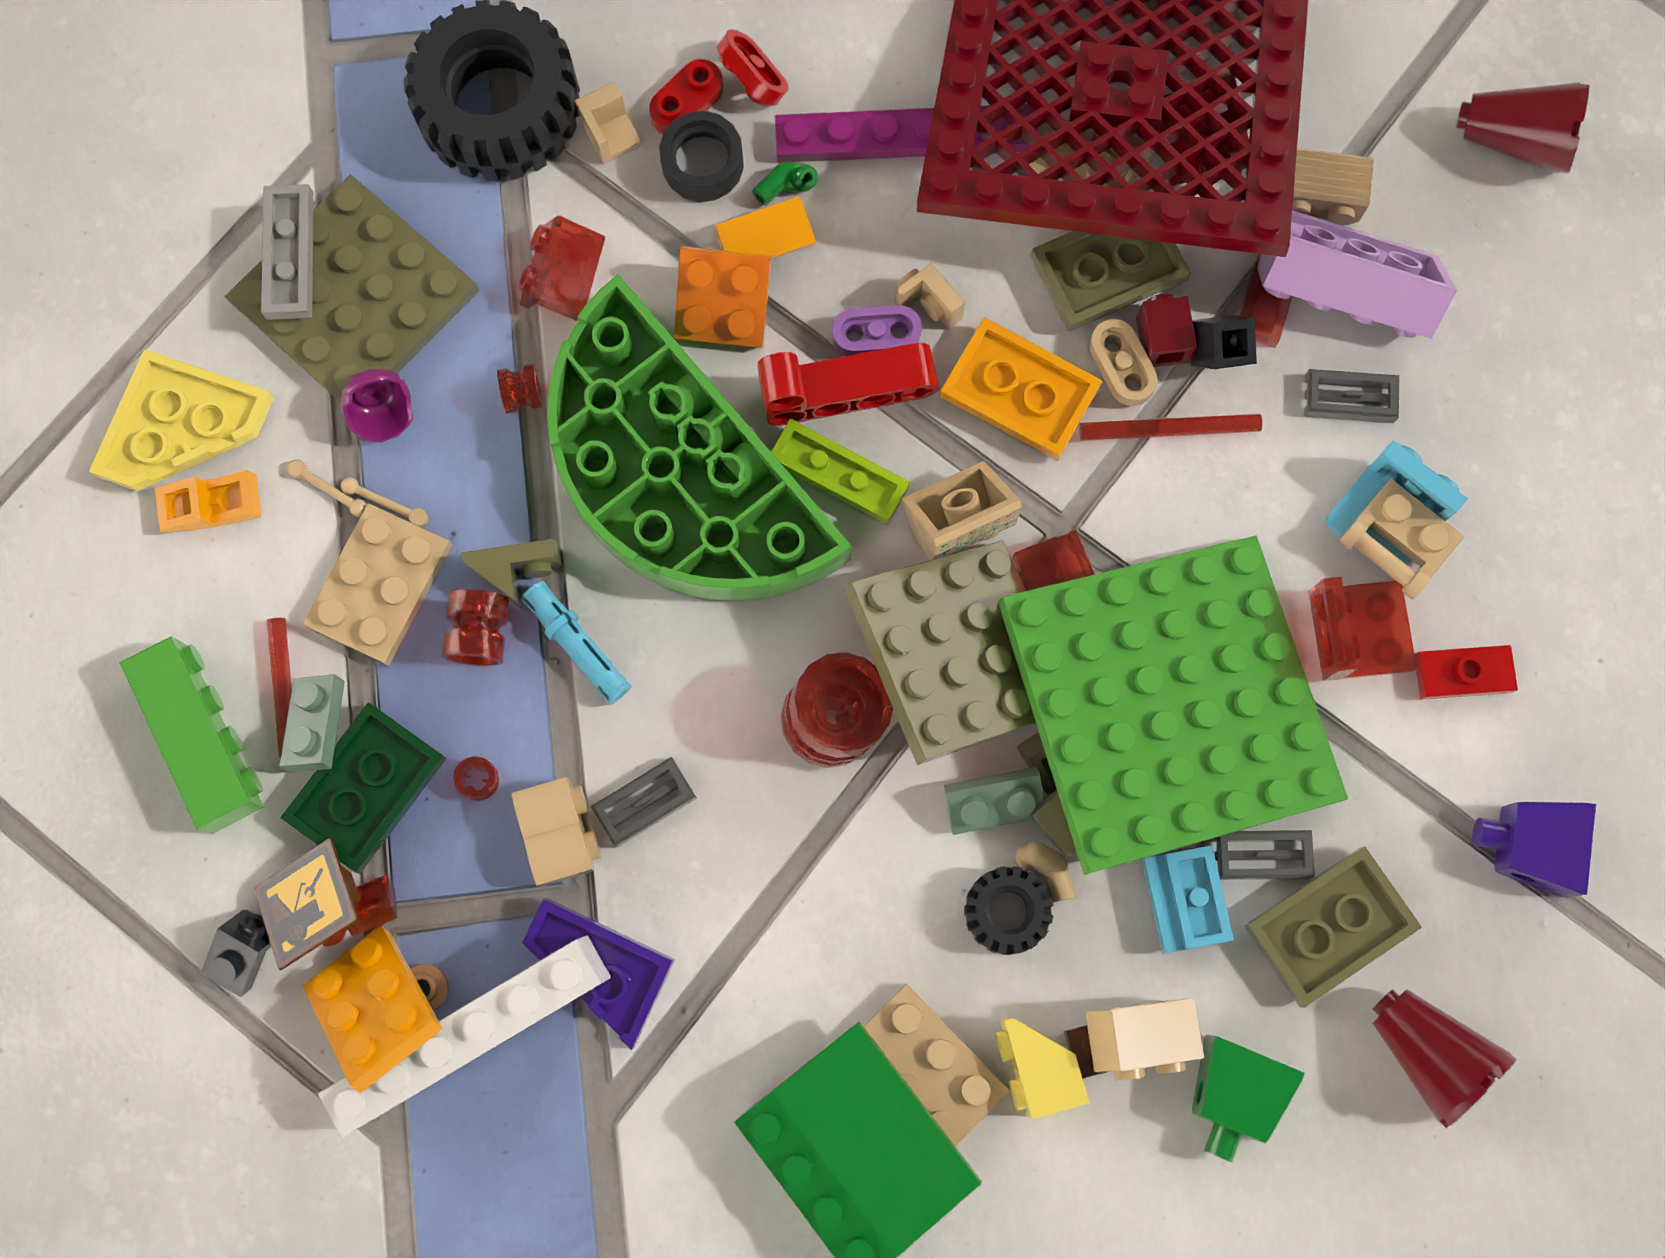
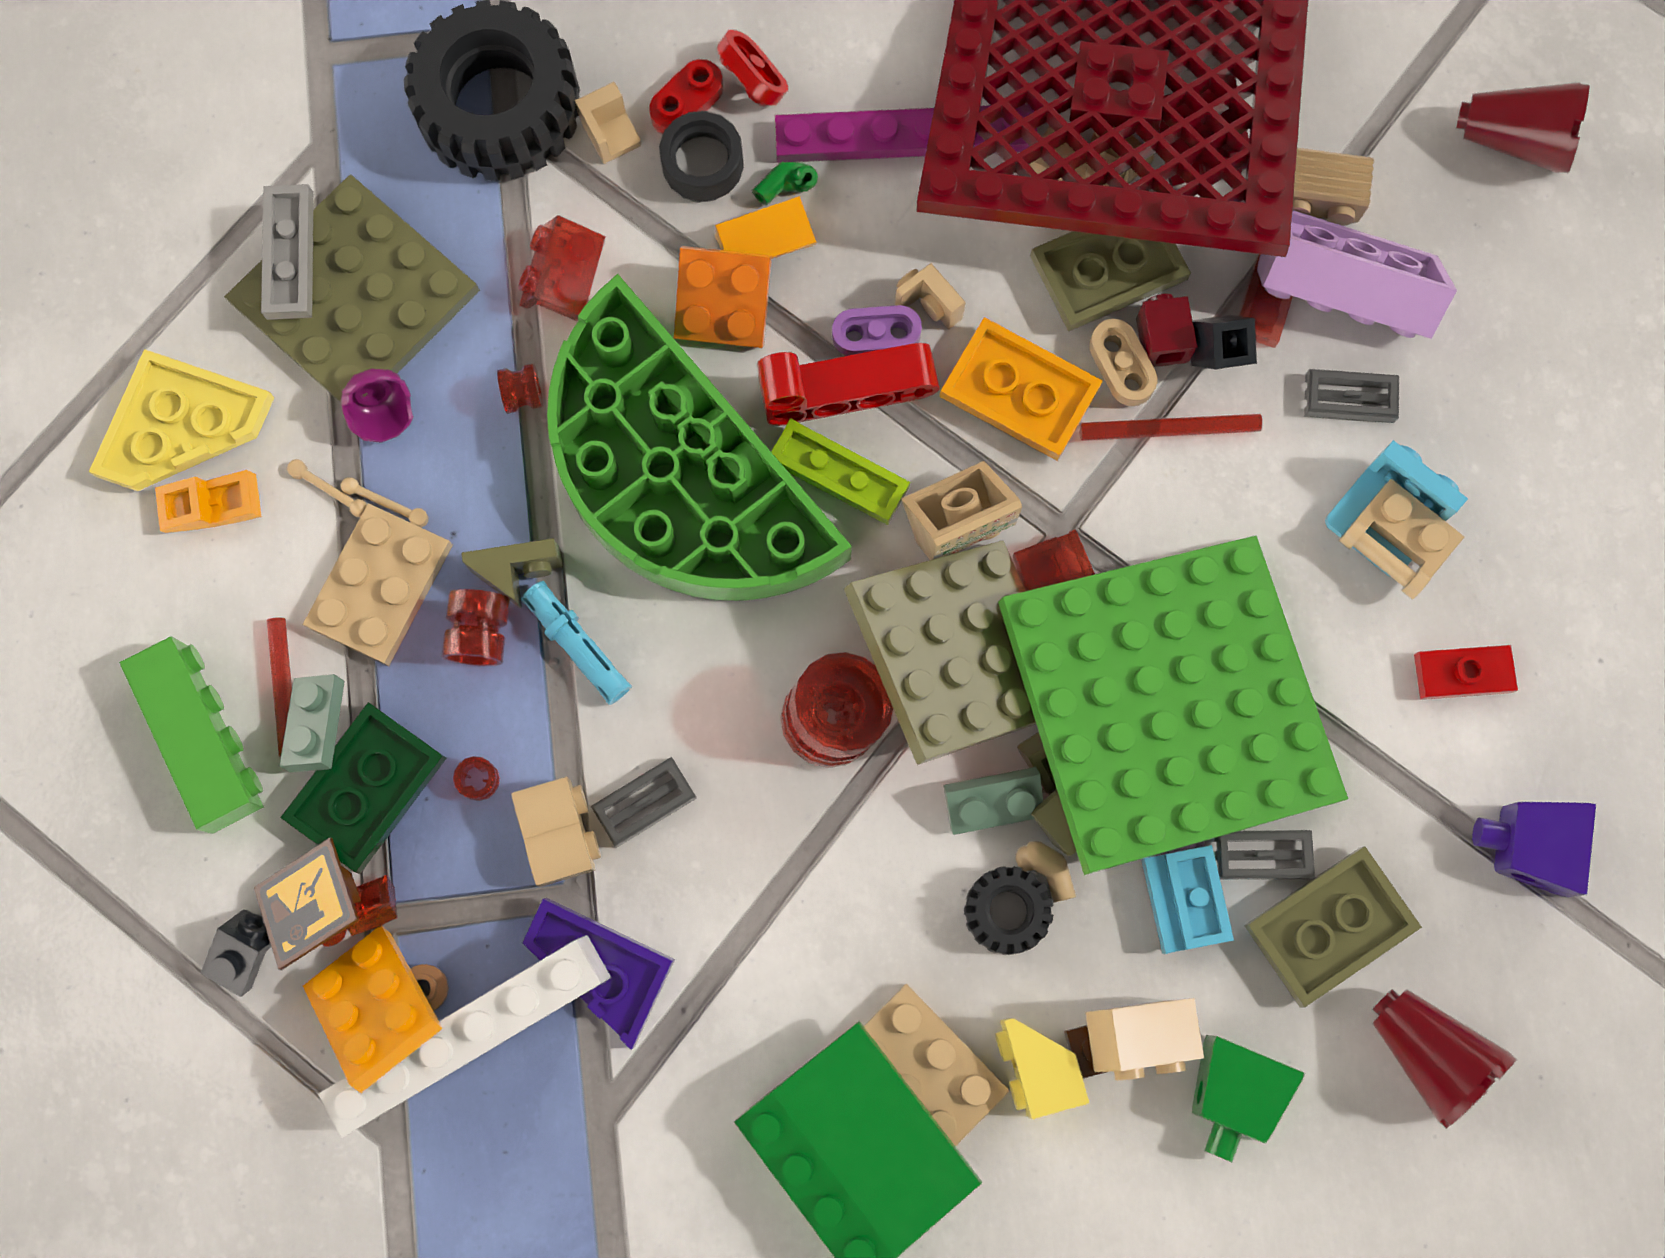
clear red bracket [1308,576,1417,681] -> none

